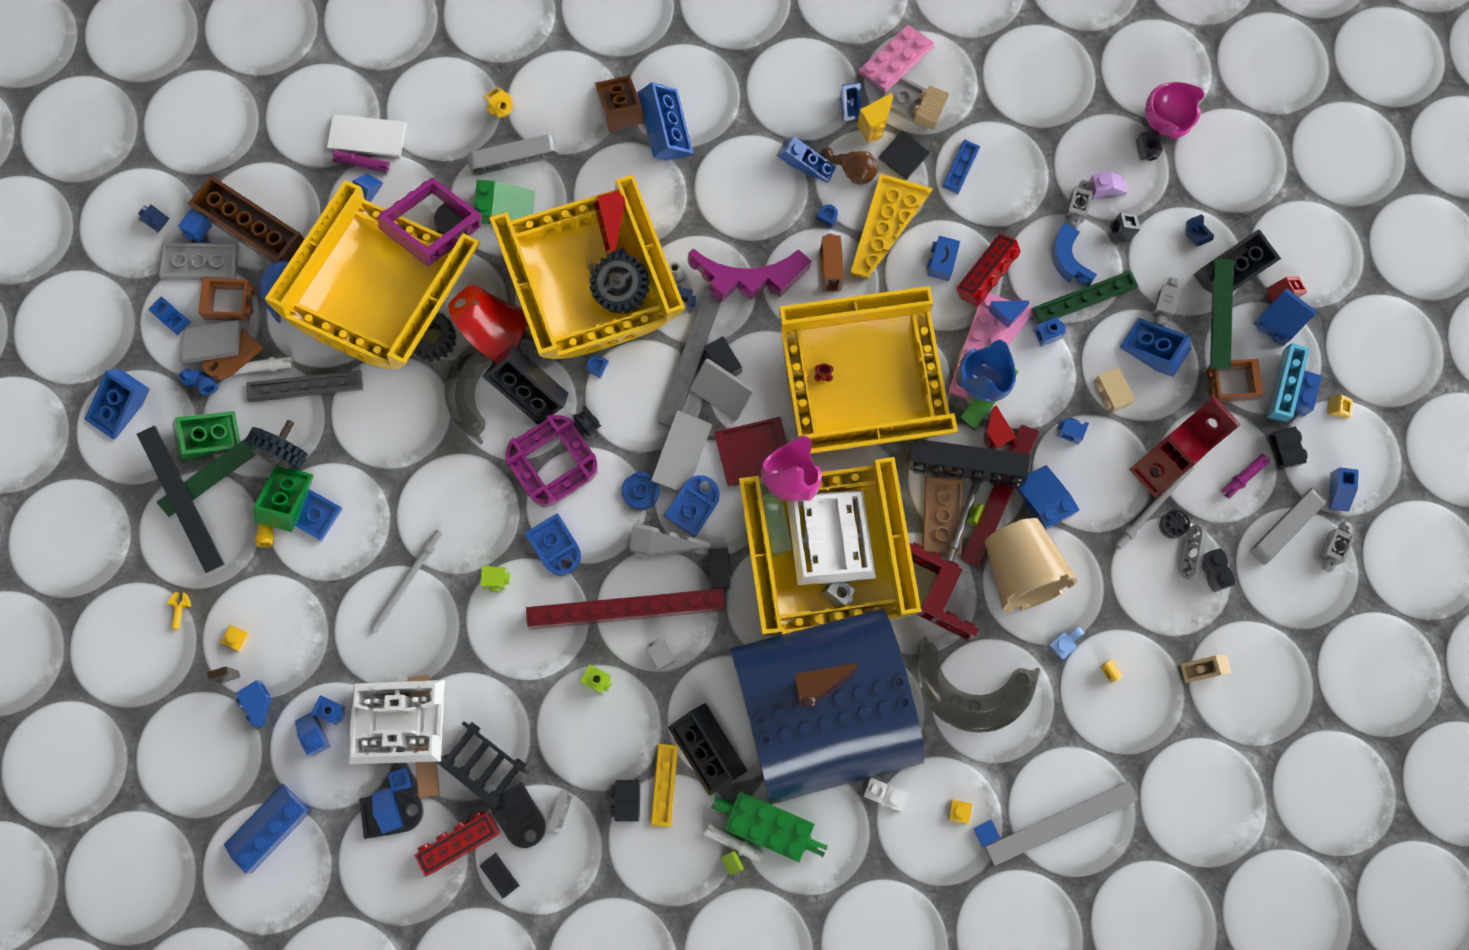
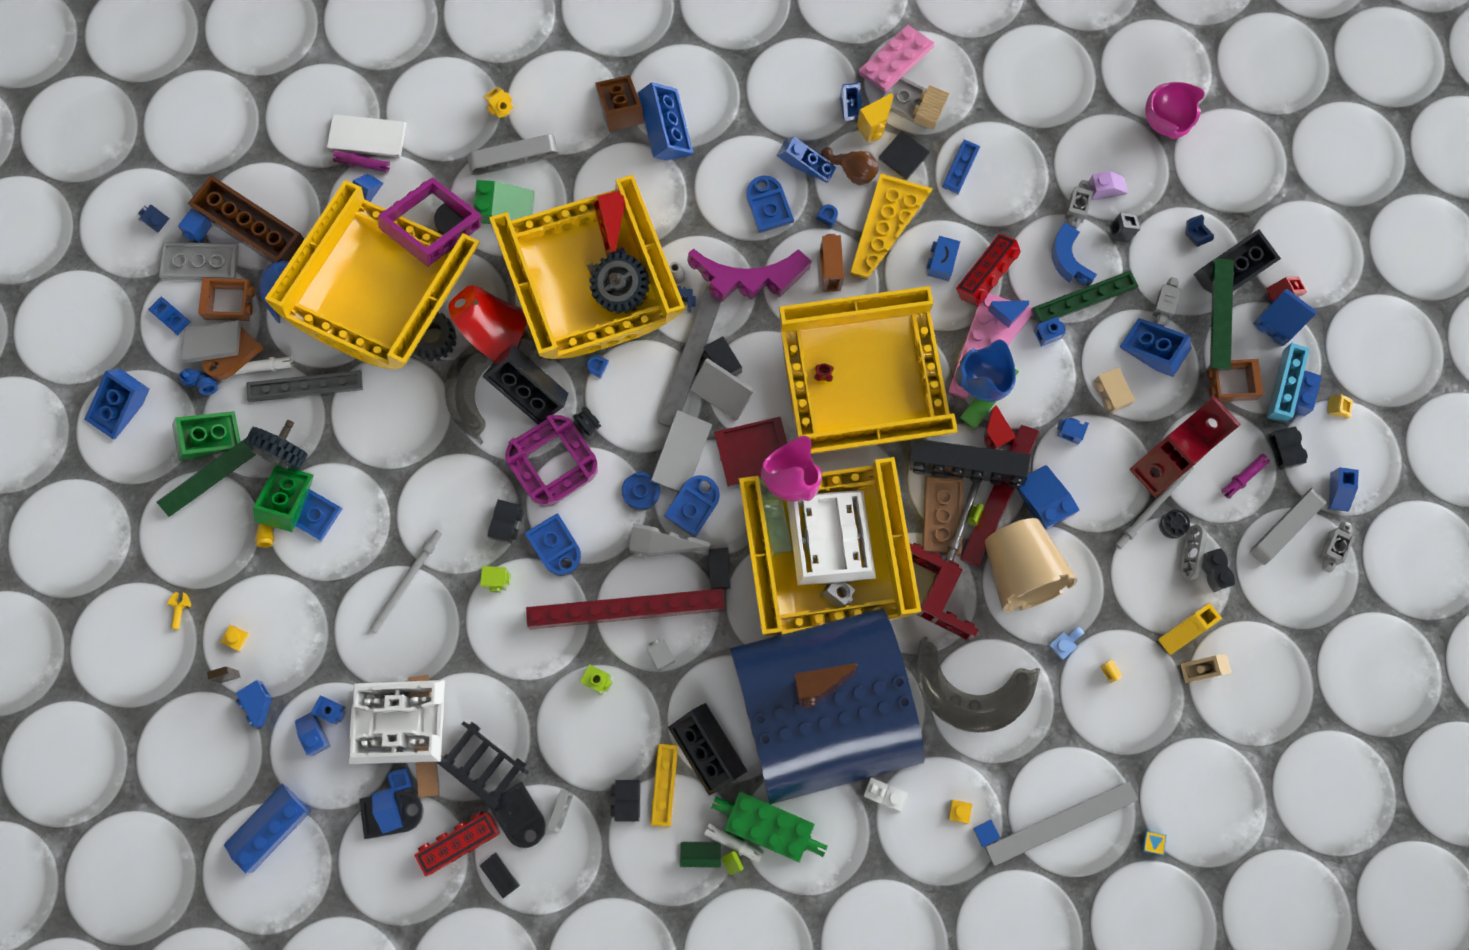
black tile [136,425,225,573] -> none
black brick [1136,130,1163,161] -> none
none -> black brick [487,499,524,544]
none -> dark green panel [680,842,721,868]
none -> blue tile [746,176,794,233]
none -> tile [1142,831,1167,855]
none -> yellow slope [1158,603,1222,655]

